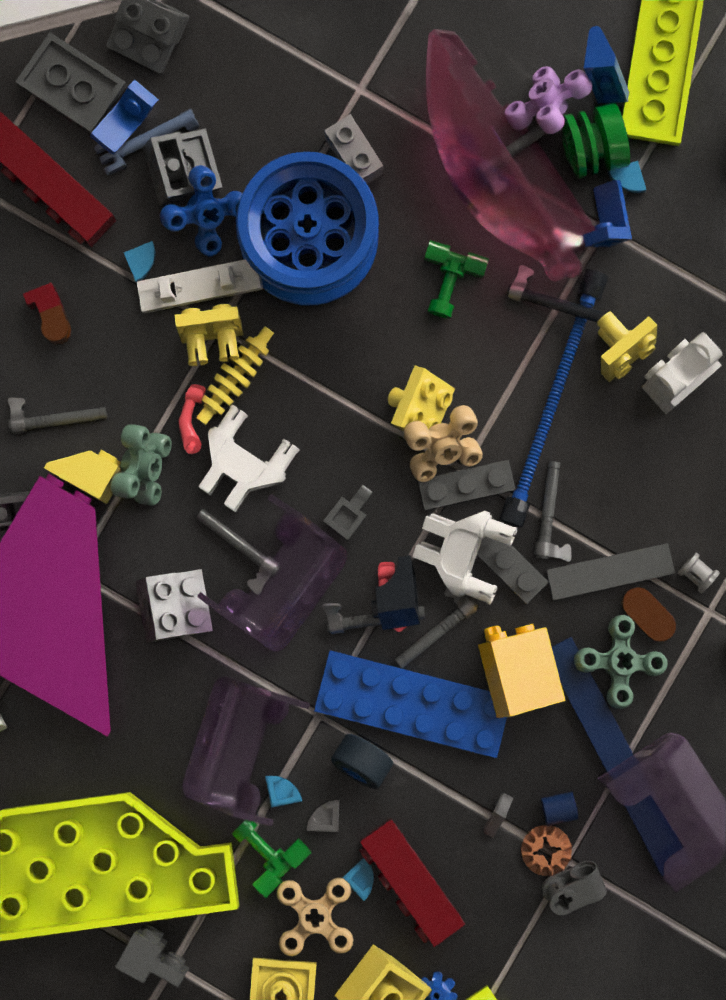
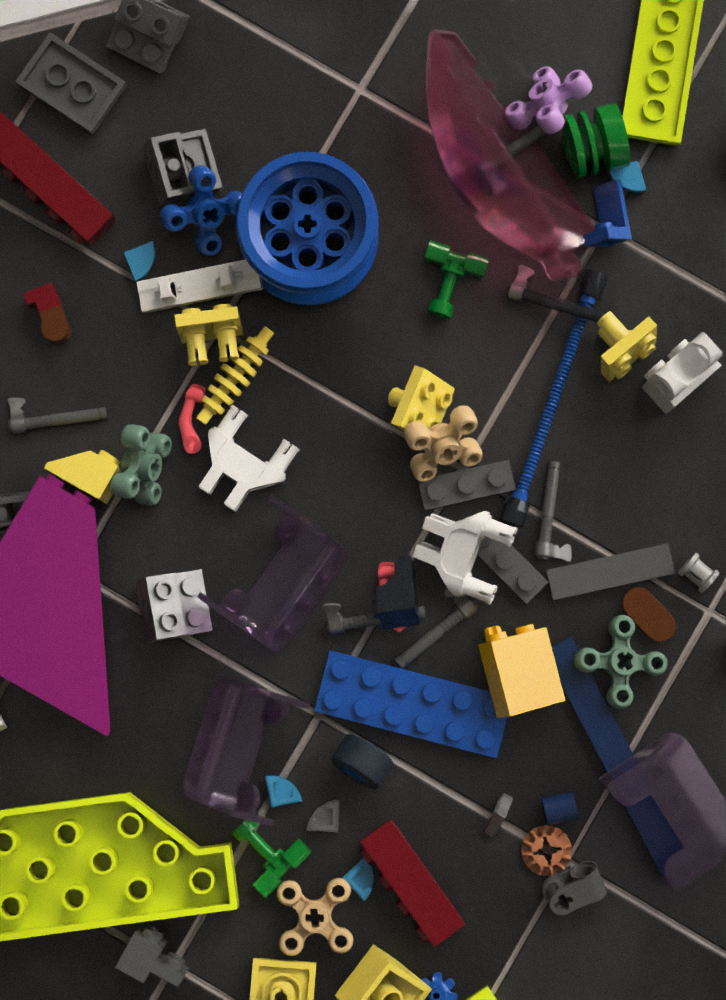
blue bracket [90,80,159,155] -> none
sand blue hinge [94,108,200,175] -> none
dark grey piece [196,509,281,595] -> none
dark grey plate [323,485,373,540] -> none
light grey brick [324,114,384,184] -> none
blue tile [584,26,629,103] -> none

